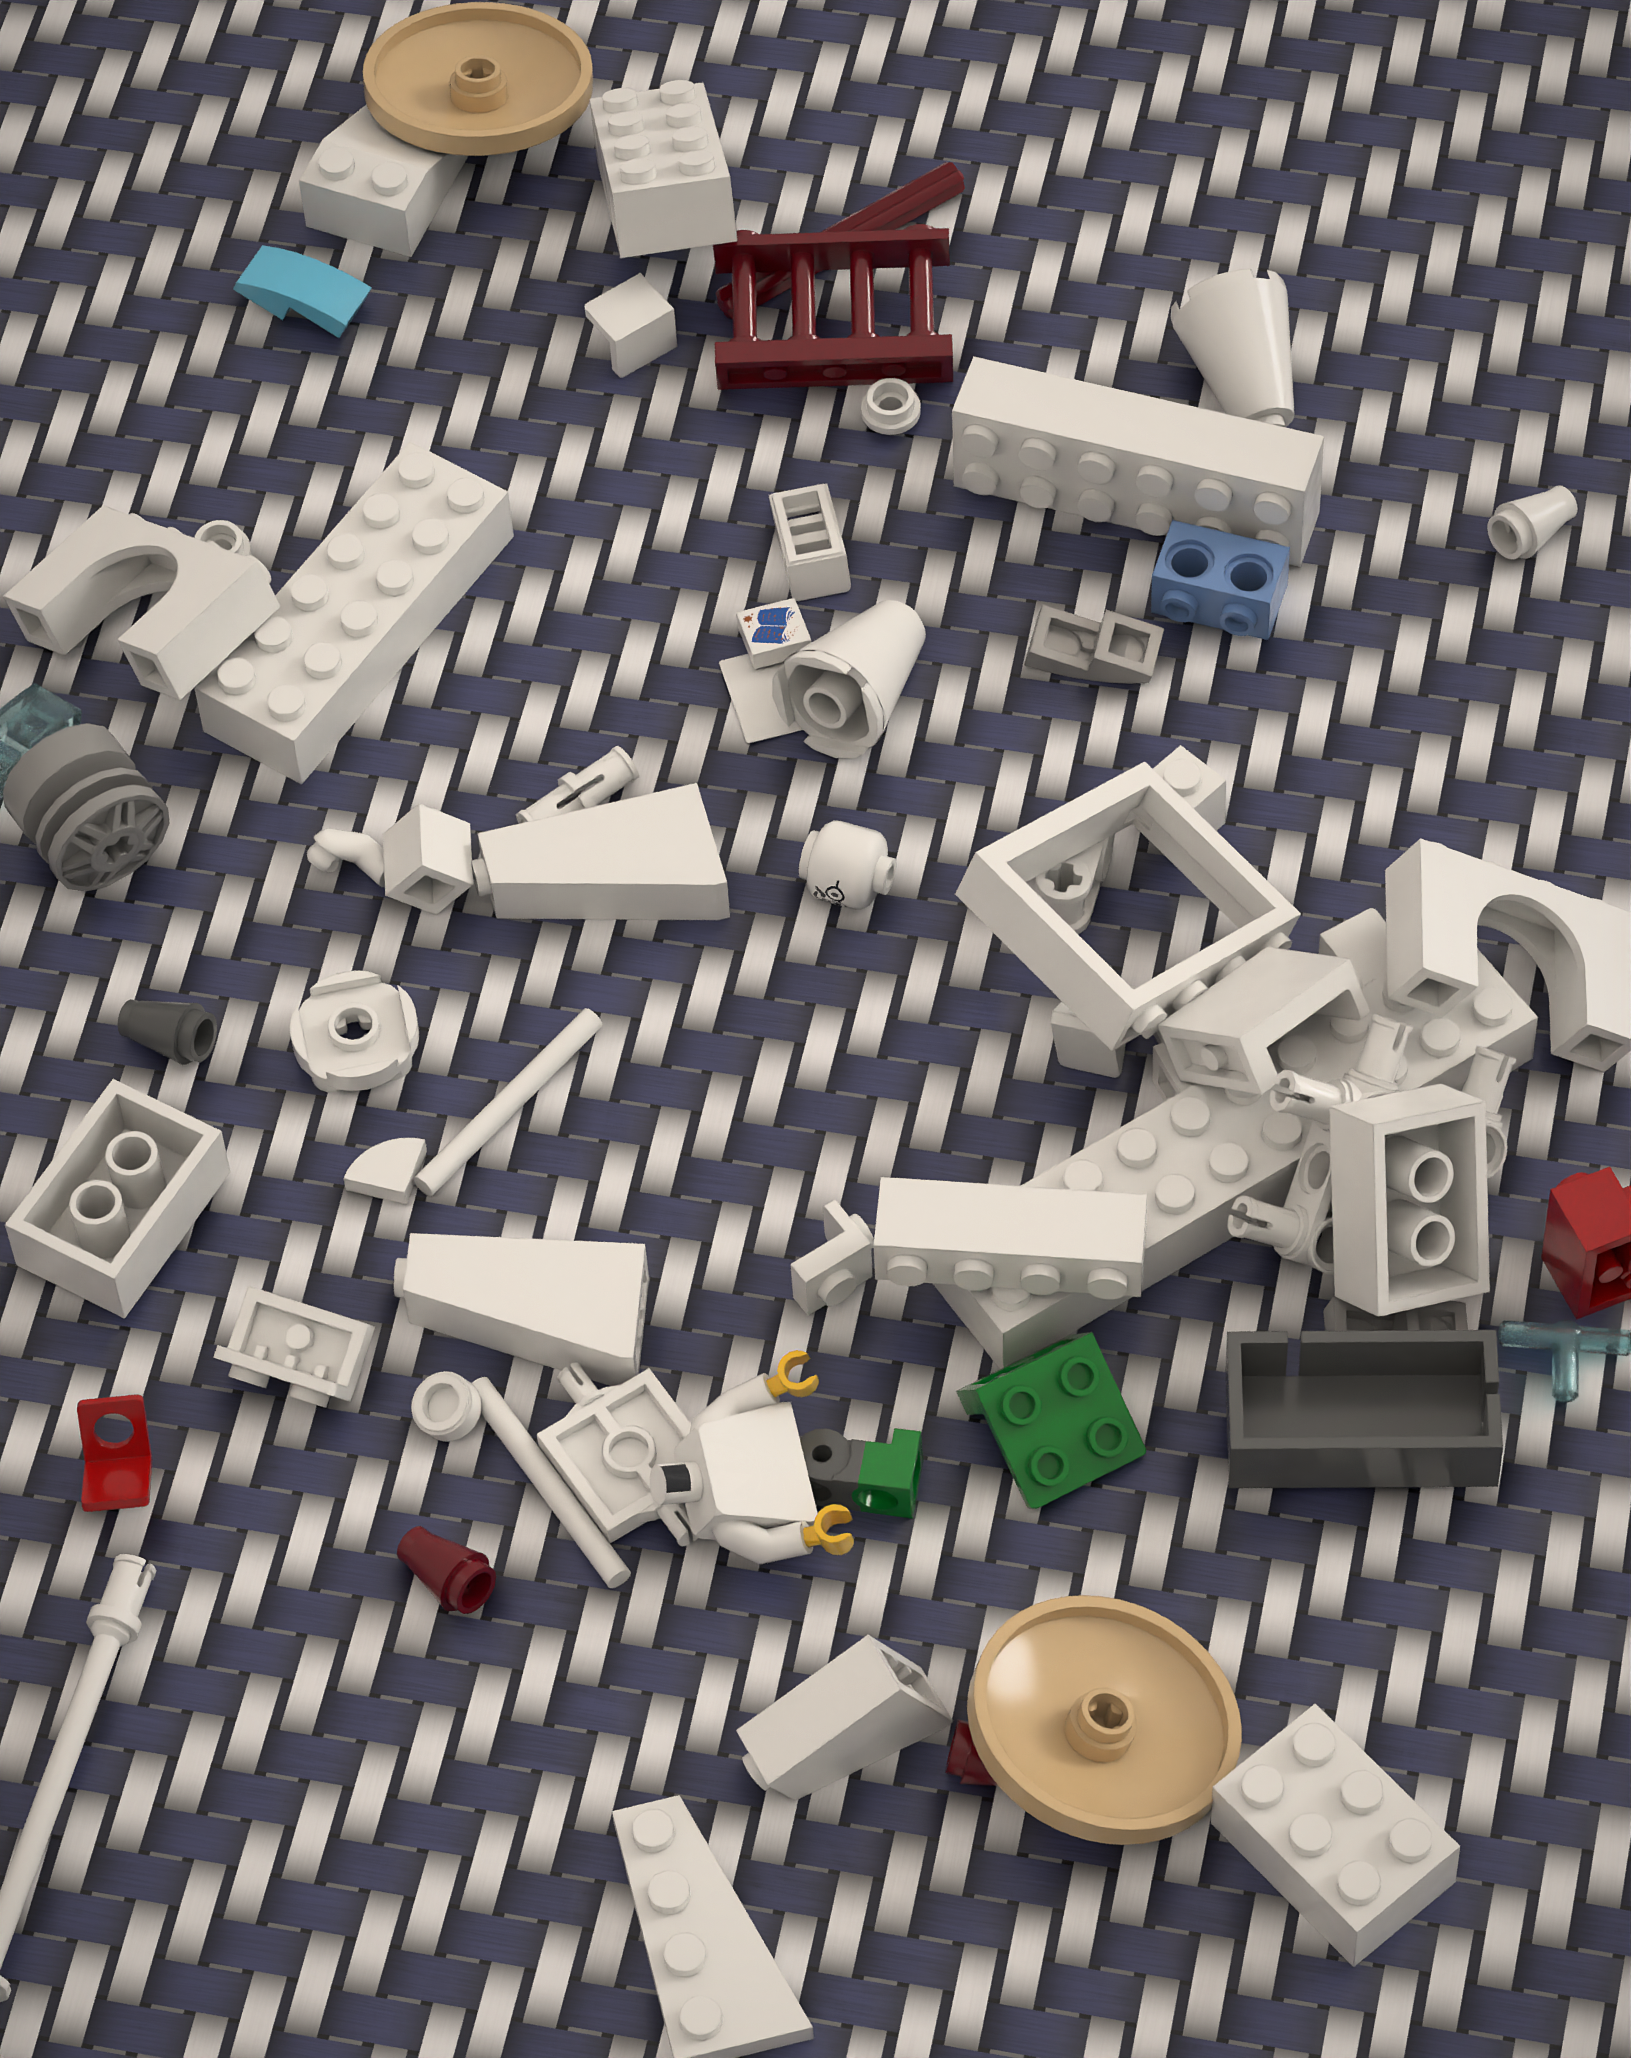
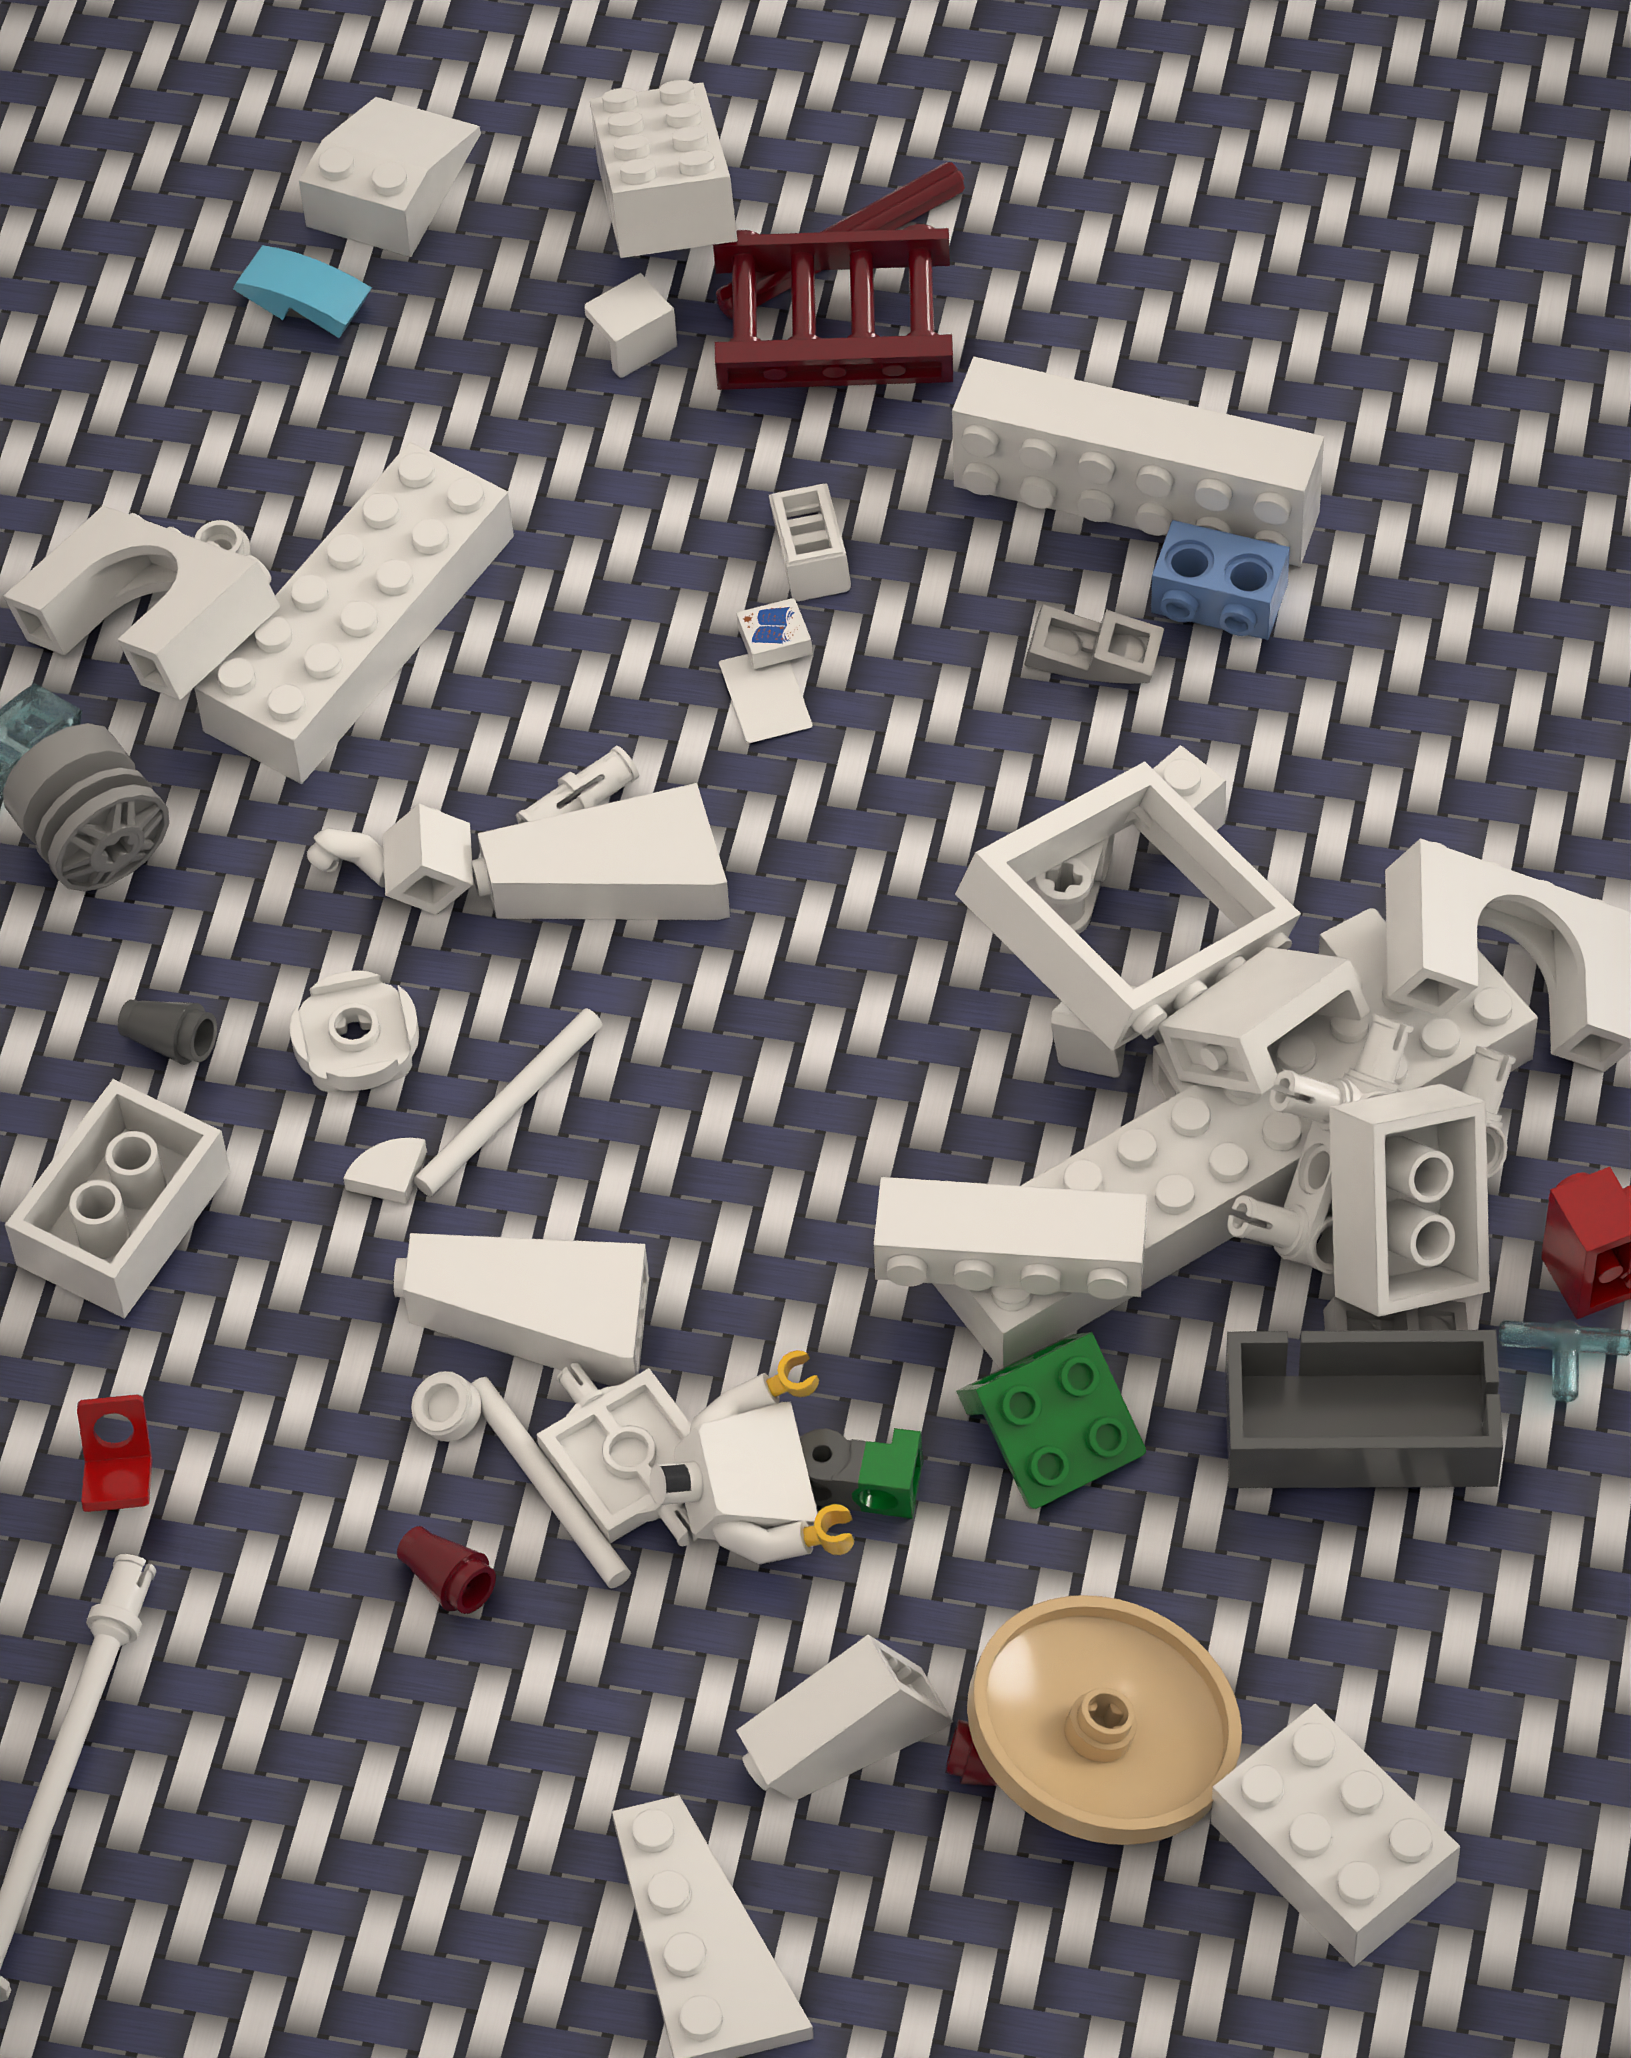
white bracket [213,1286,375,1408] -> none
tan dish [363,2,593,156] -> none
white cone [772,600,926,759] -> none
white bracket [791,1200,874,1316] -> none
white head [799,820,896,910] -> none
white plate [861,378,921,435] -> none
white cone [1171,269,1294,427] -> none
white cone [1487,486,1578,559] -> none

